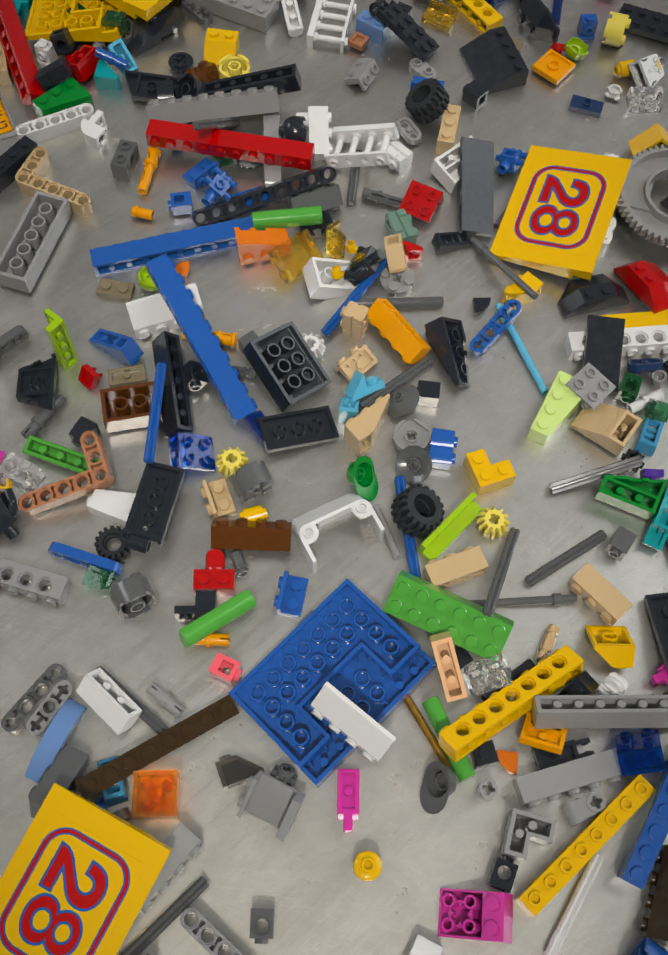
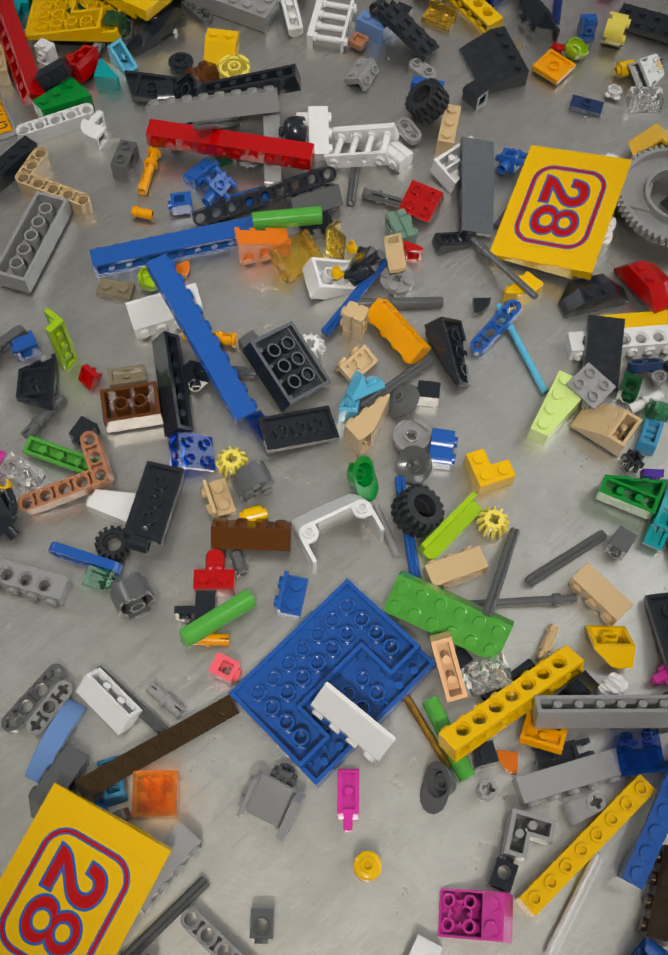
black brick [49,27,75,56] -> none
blue slope [88,328,144,366] -> none
blue pin [94,46,129,71] -> none
blue axle [143,362,167,464] -> none
clear smoke slope [215,754,265,791] -> none
axle [549,455,643,494] -> none
none -> blue brick [10,330,41,361]

